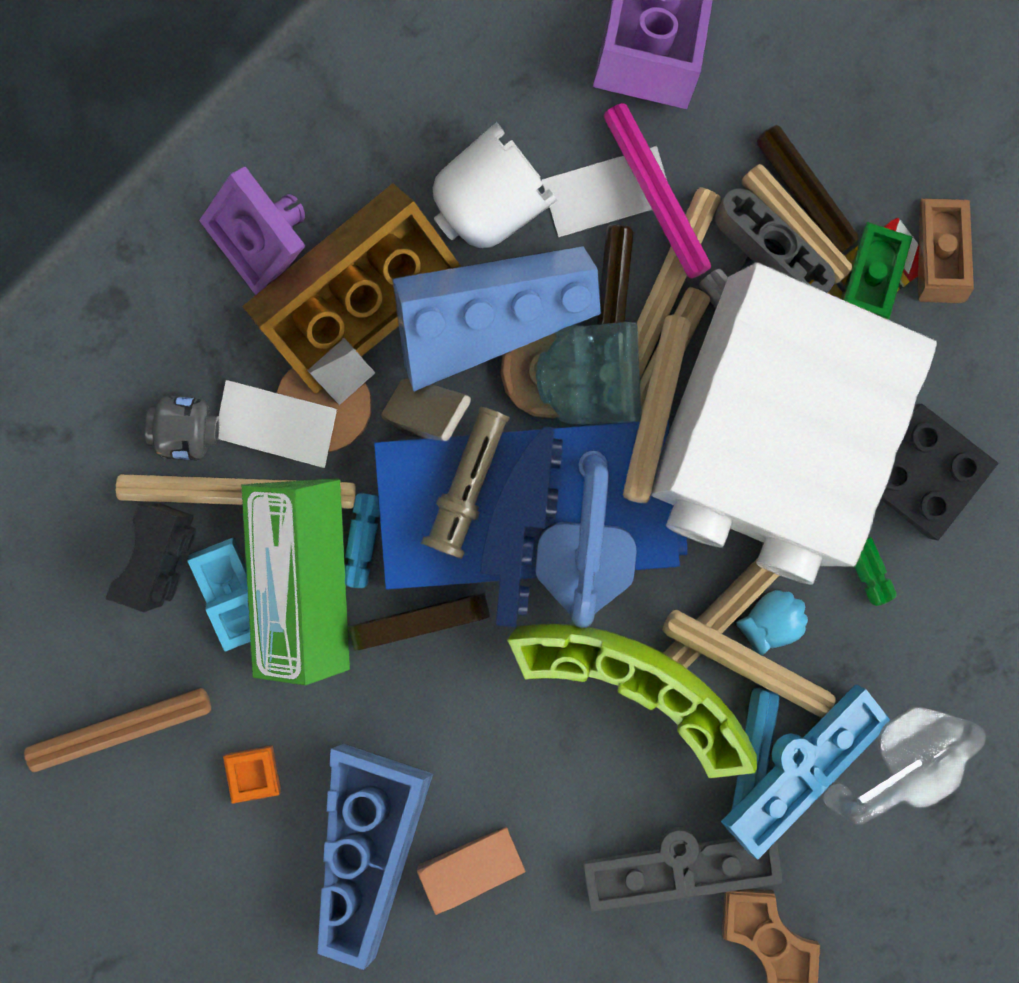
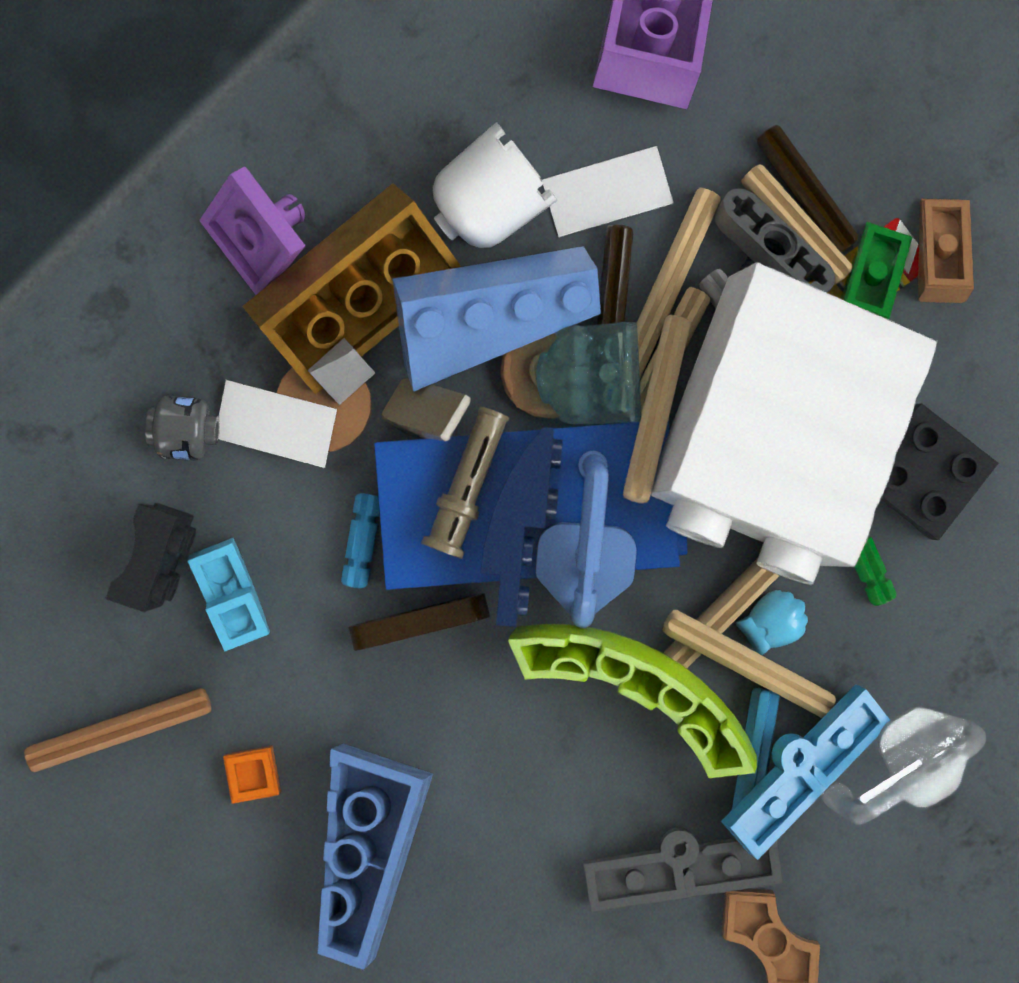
tan axle [115,475,356,509] -> none
bright green slope [241,478,350,685] -> none
nougat slope [417,827,526,915] -> none
dark pink axle [604,103,711,278] -> none

